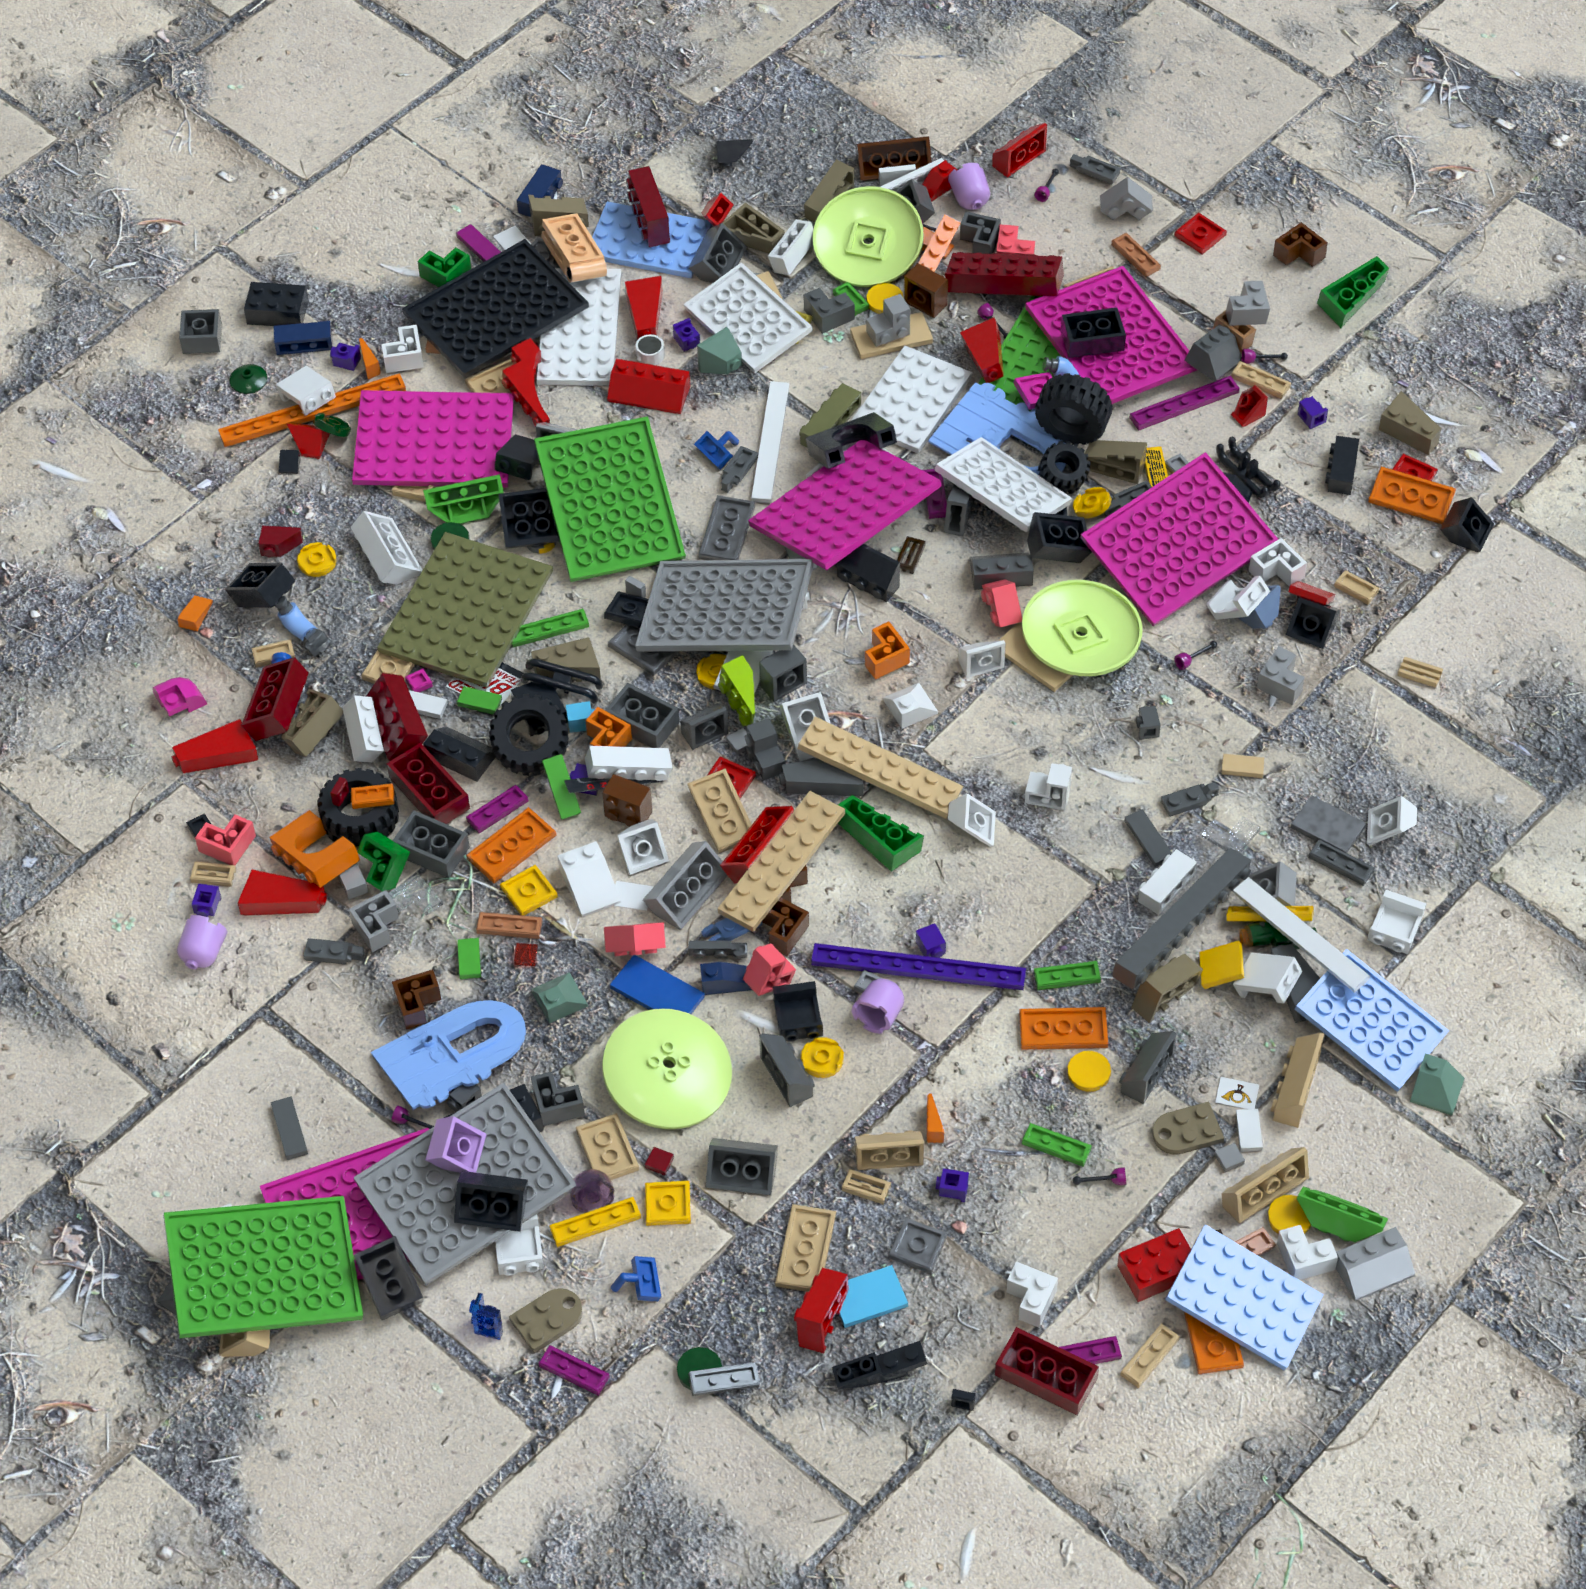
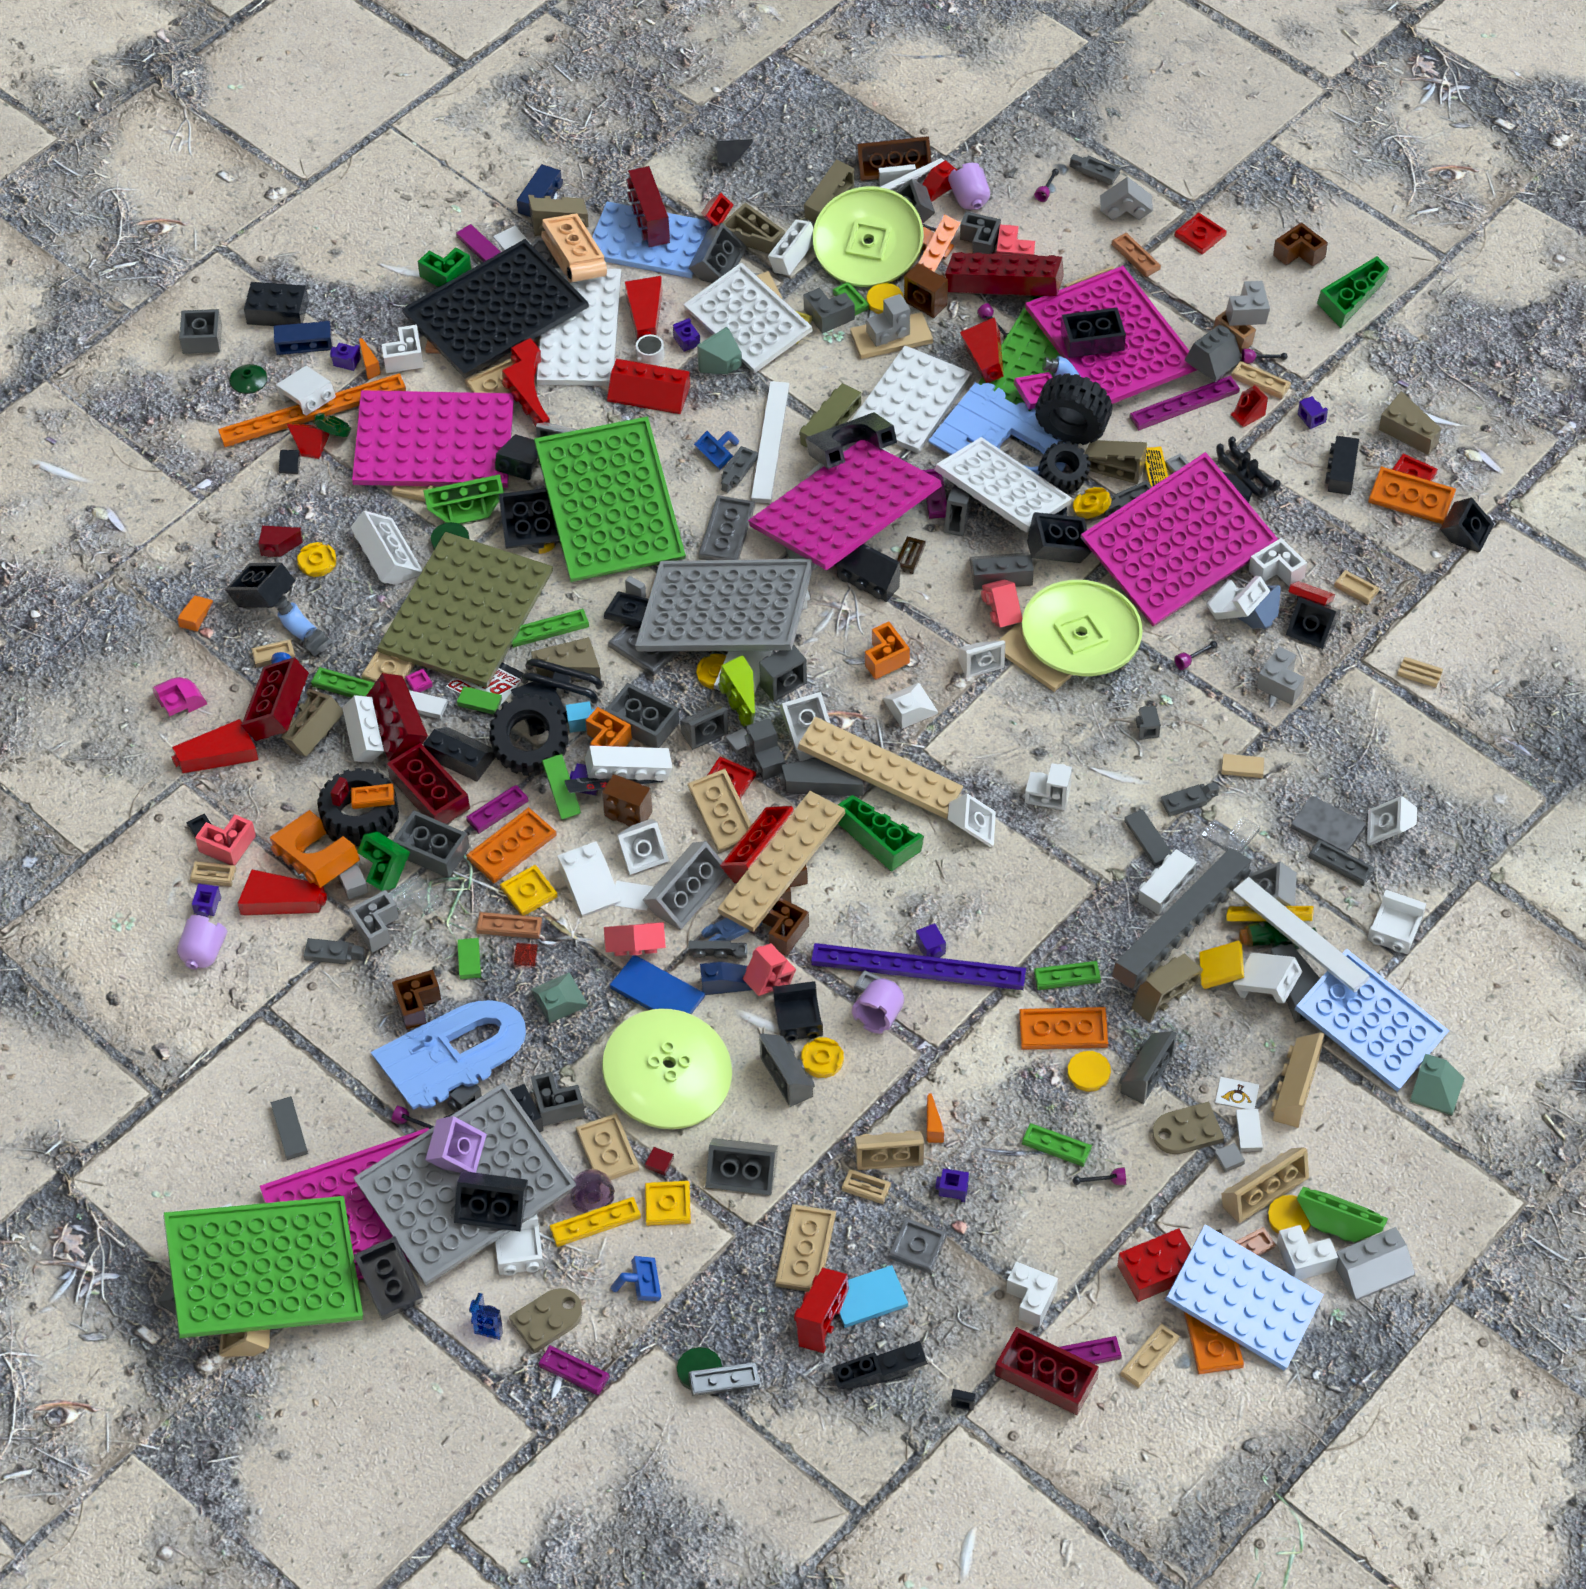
red slope [992,123,1047,178] -> none
none -> bright green tile [311,667,374,698]

